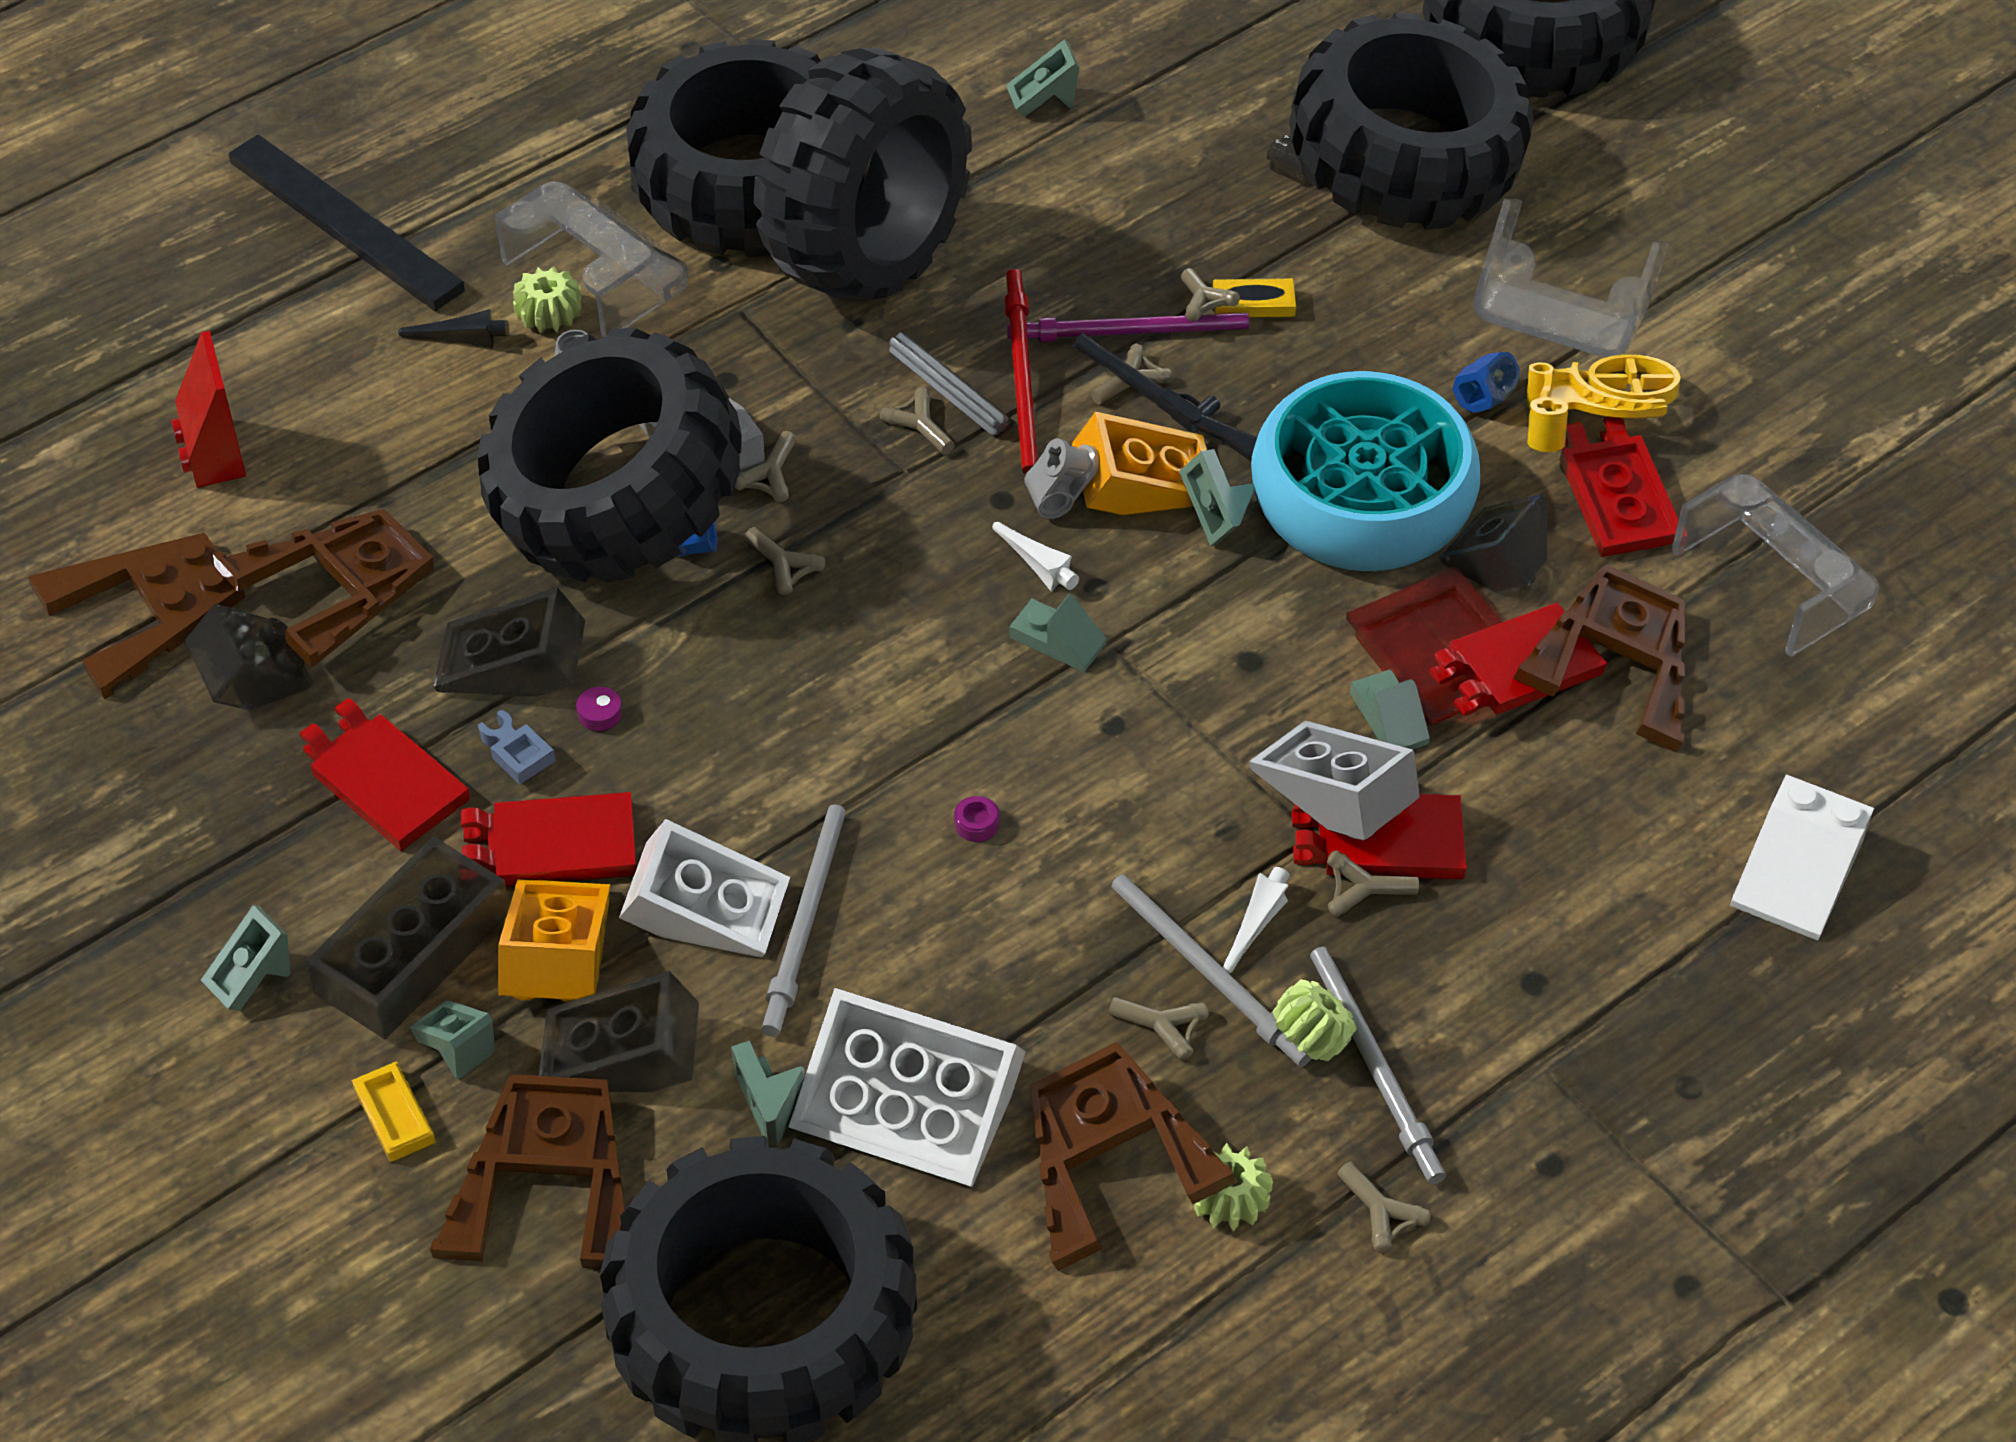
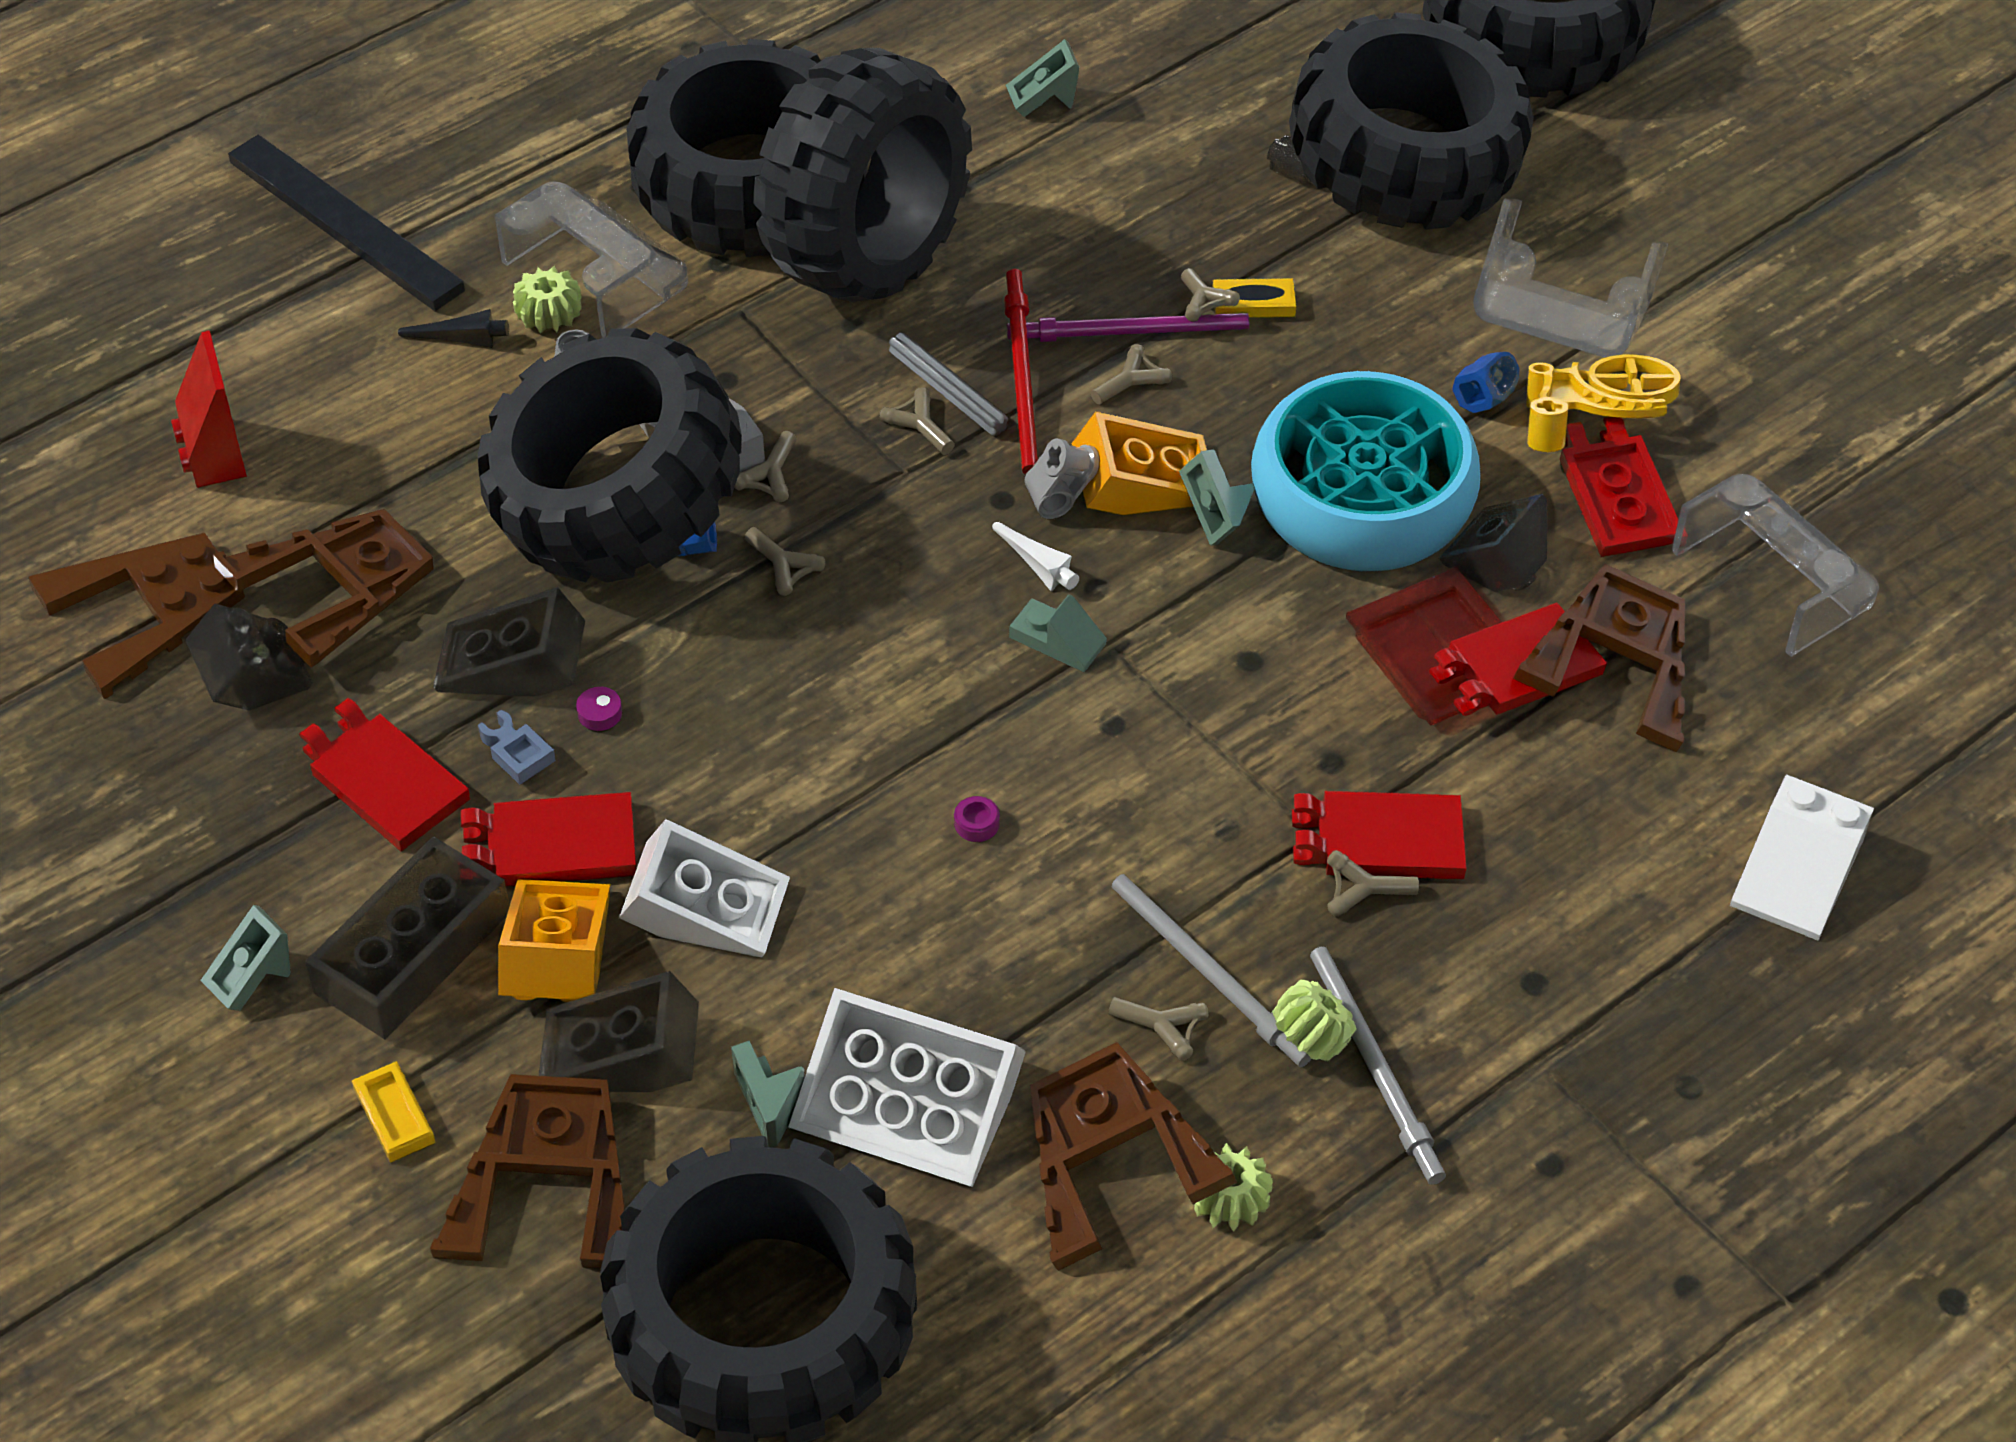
sand green slope [409,1000,495,1079] -> none
light grey bar [761,805,846,1037] -> none
black piece [1072,334,1257,462] -> none
white piece [1223,867,1290,974] -> none
light grey slope [1249,721,1420,840] -> none
dark tan piece [1337,1161,1431,1253] -> none
sand green slope [1350,669,1430,749] -> none

